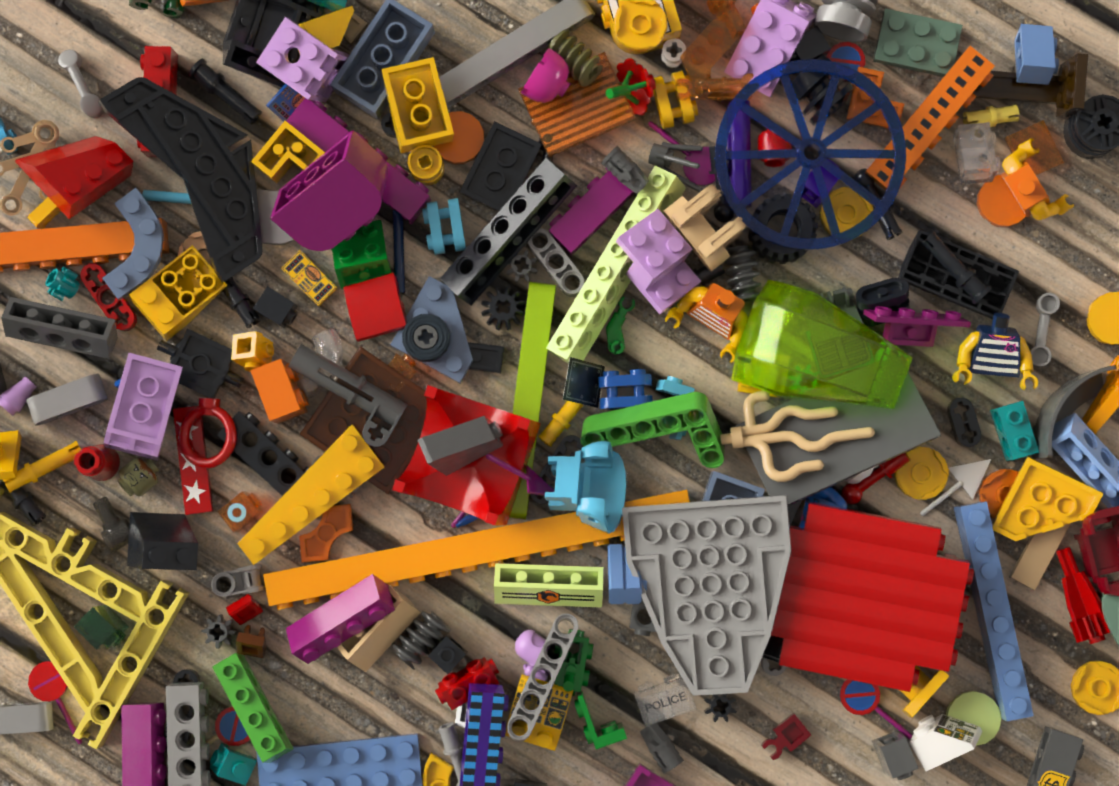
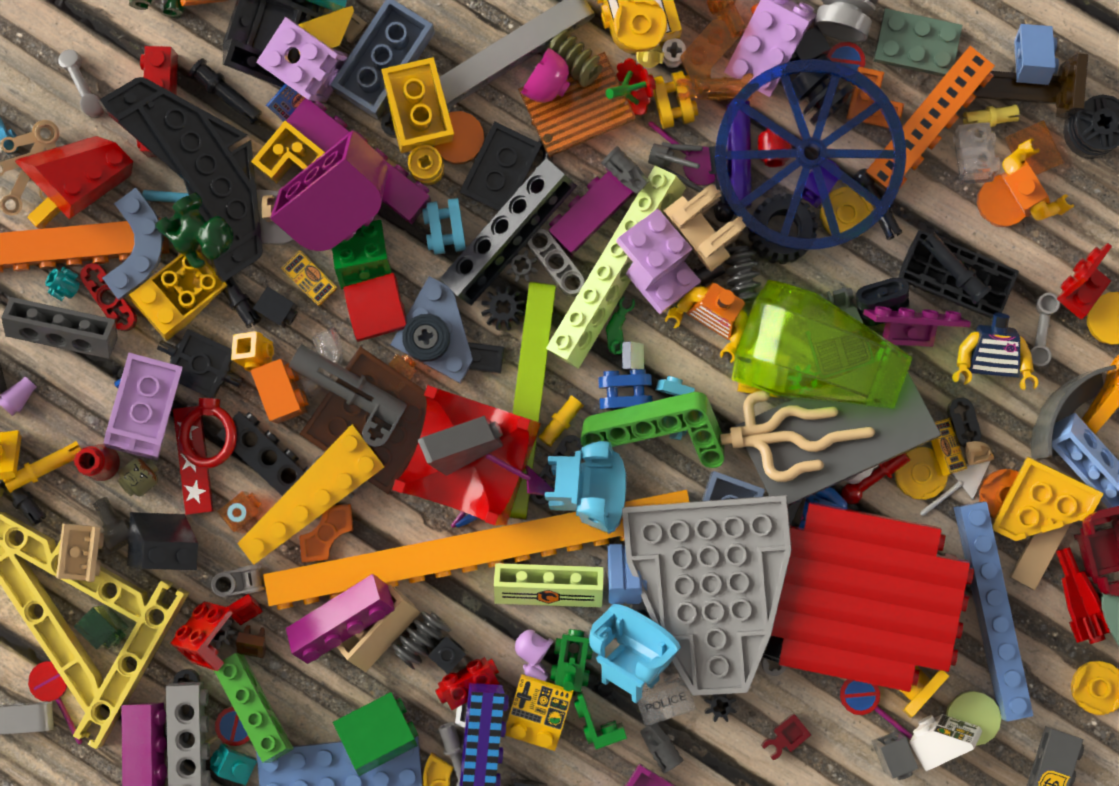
light grey beam [26,374,108,426] -> none
dark blue bar [392,209,405,293] -> none
light grey beam [507,613,578,741] -> none
black sticker [563,357,605,408] -> none
teal brick [990,401,1039,461] -> none
none -> tan bracket [56,523,104,582]
none -> dark green animal [155,192,234,269]
none -> red bracket [170,601,233,672]
none -> tan tile [262,195,275,222]
none -> green brick [332,692,419,776]
none -> medium azure piece [589,604,681,703]
none -> tile [622,342,644,370]
none -> light yellow plate [636,45,664,68]
none -> tile [931,418,967,476]
none -> tan tile [965,441,994,465]
none -> red bracket [1057,243,1112,319]

